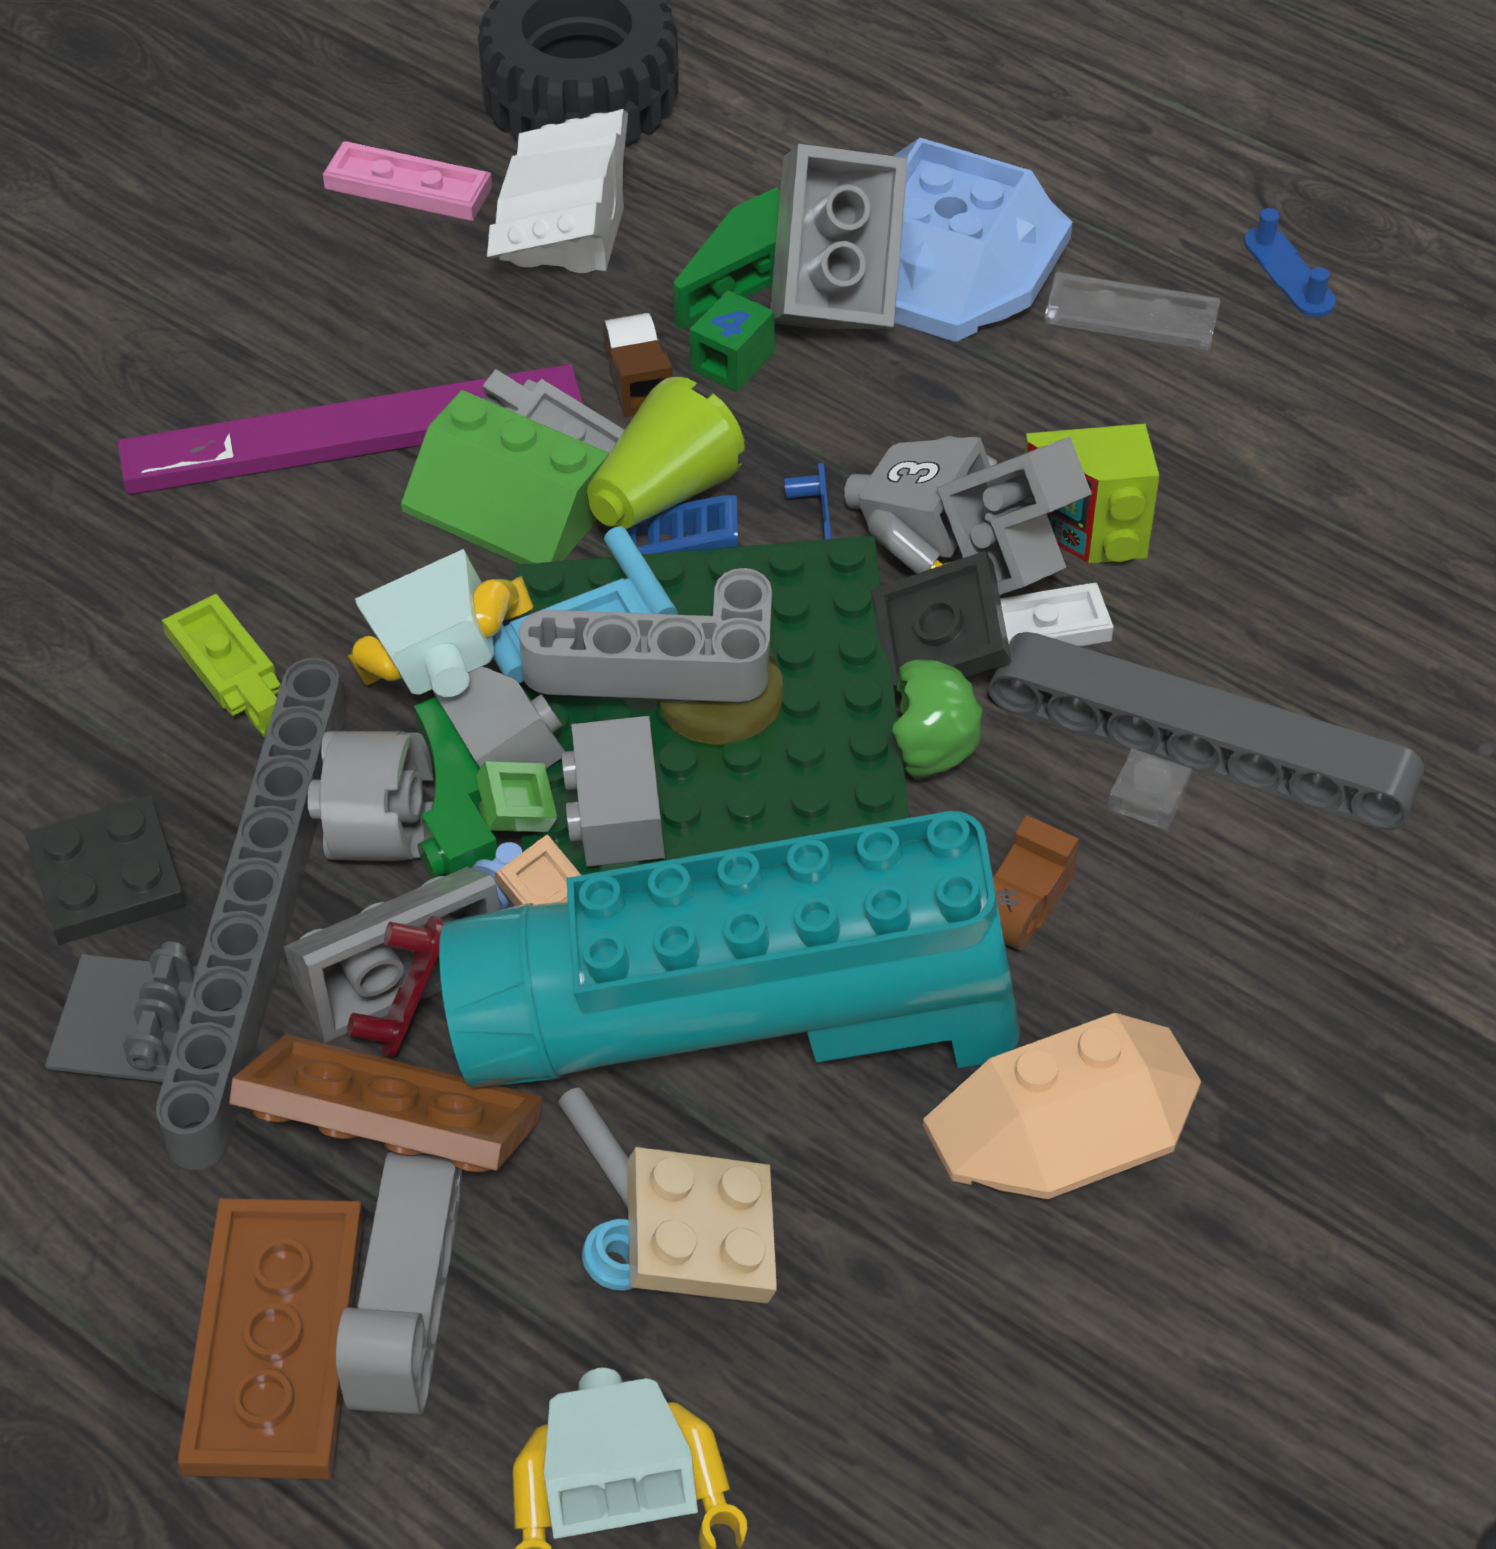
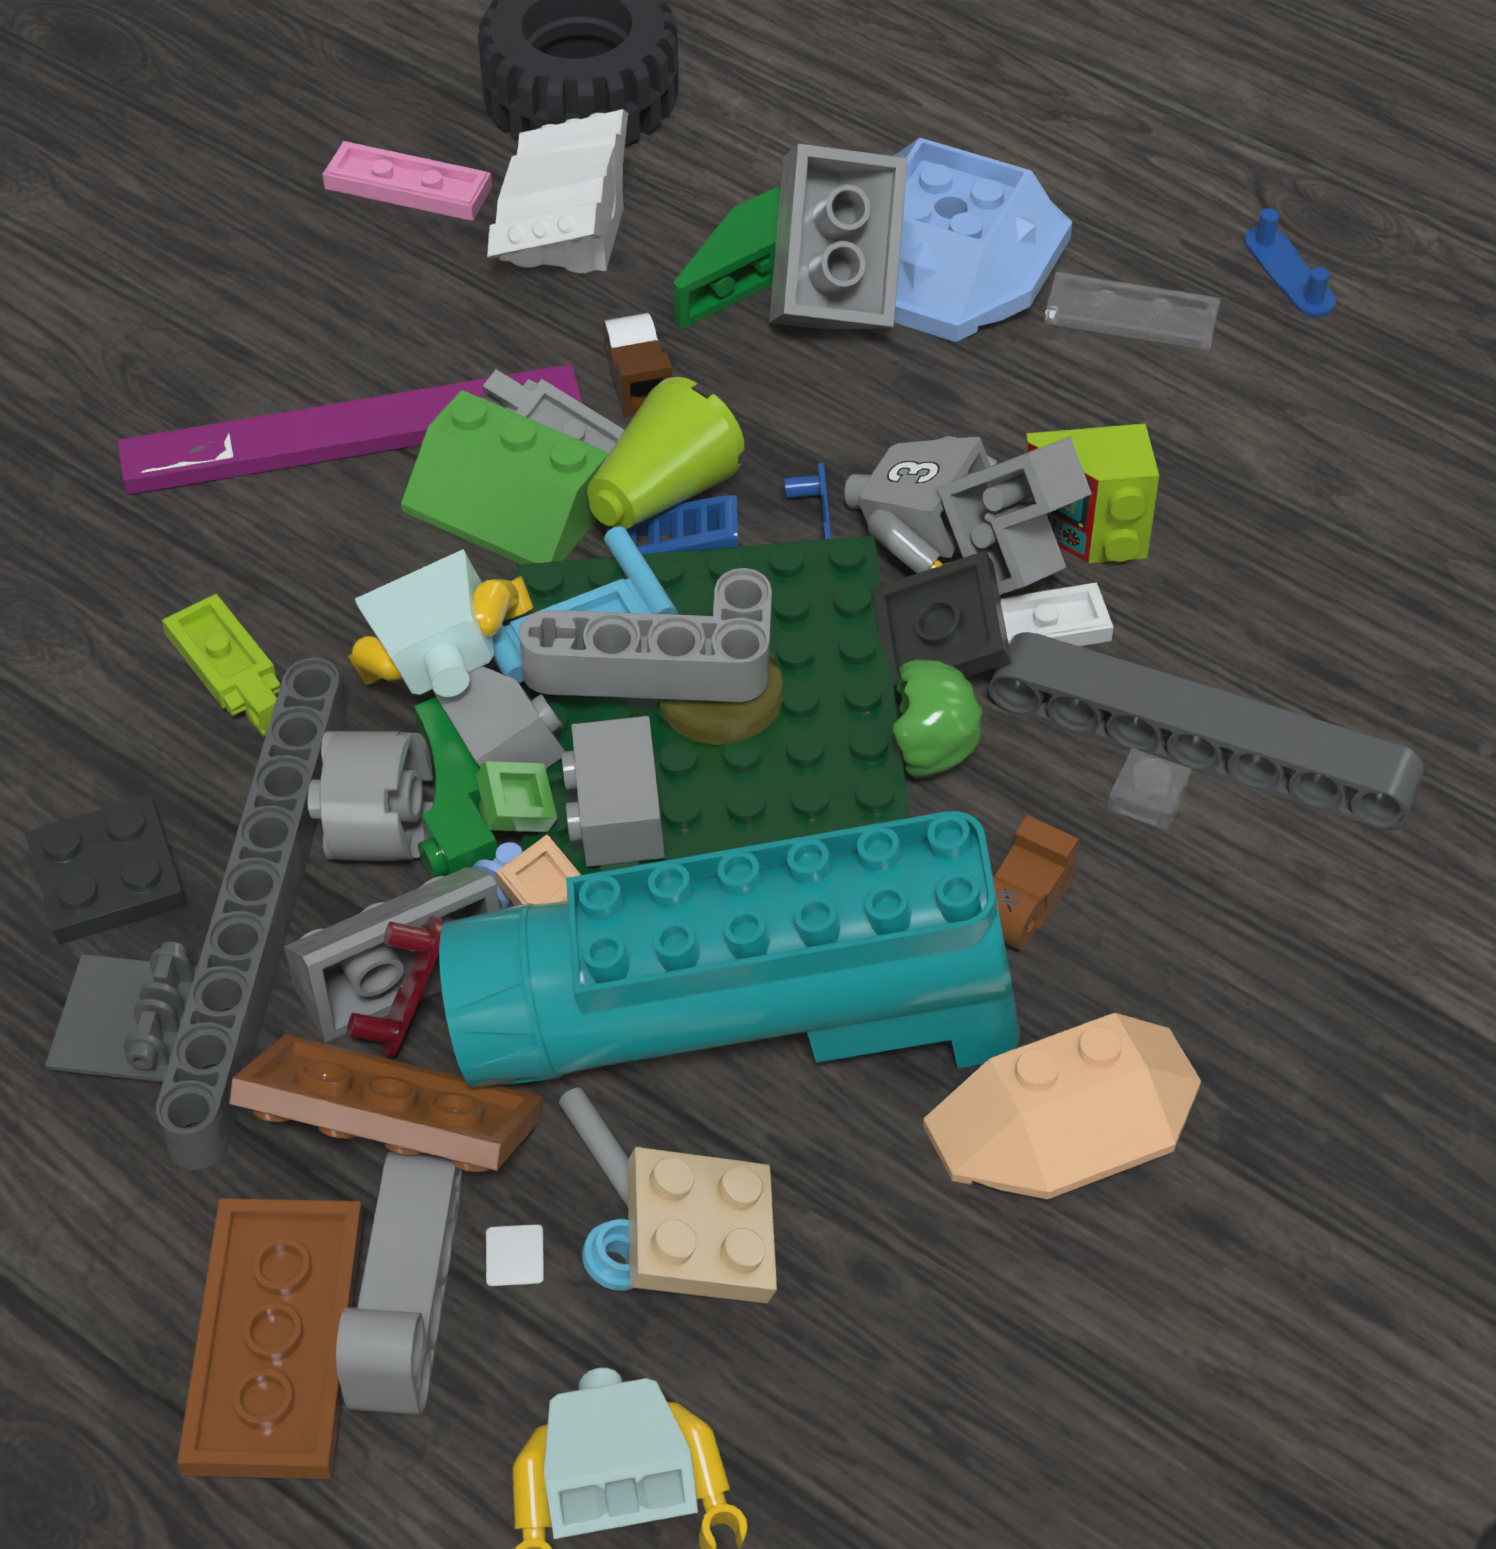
green brick [689,290,775,392] -> none
none -> white sticker [486,1225,543,1286]

